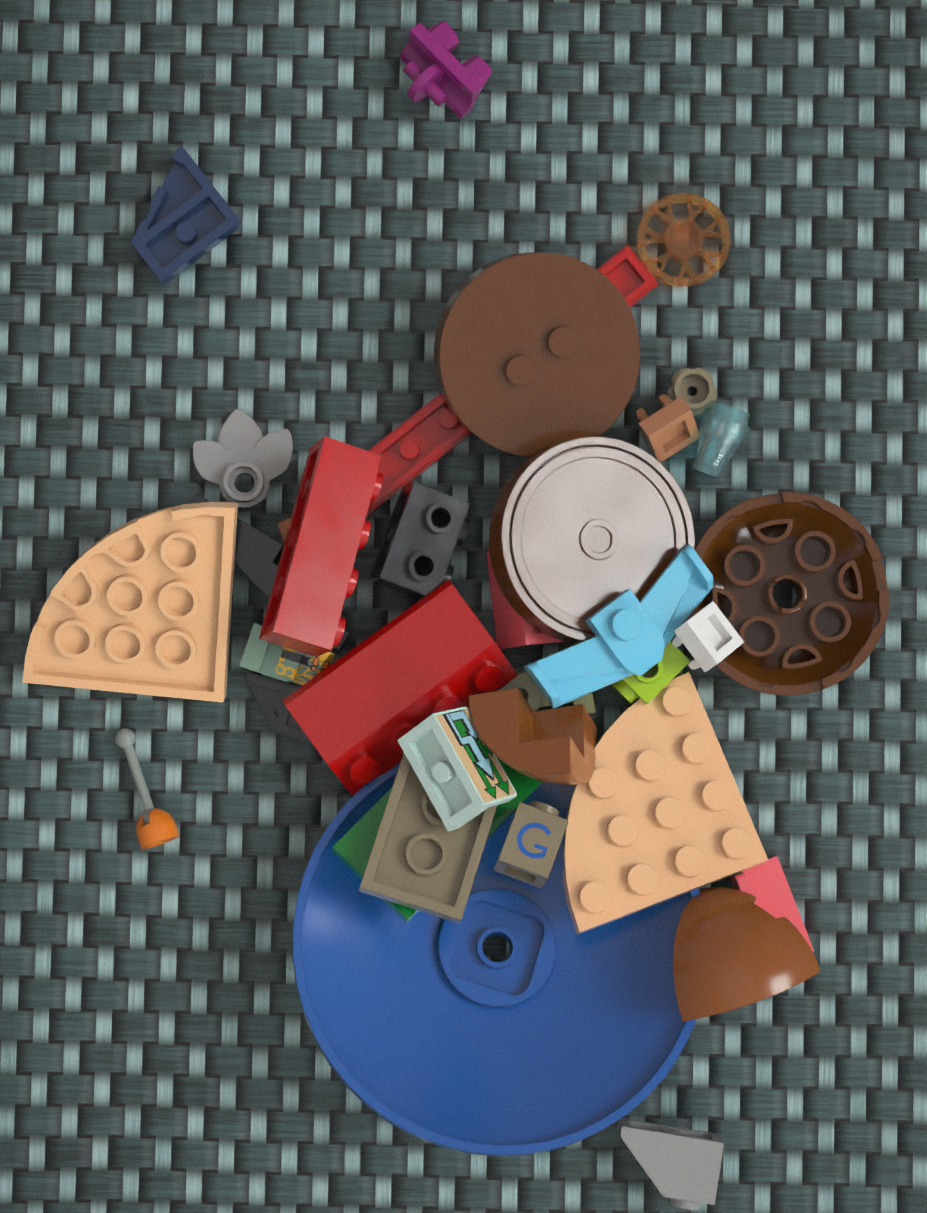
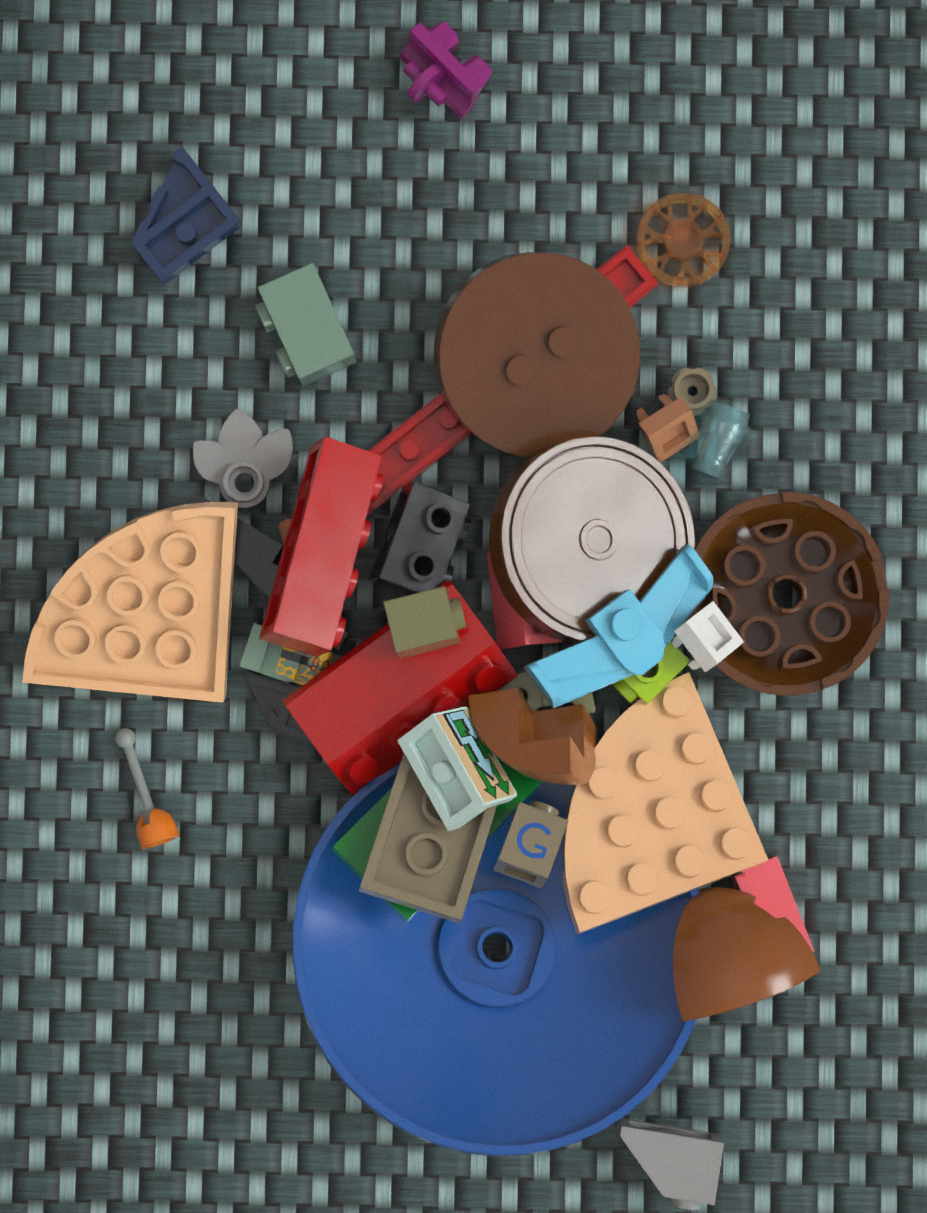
none -> sand green brick [255,263,357,387]
none -> olive brick [384,586,467,659]

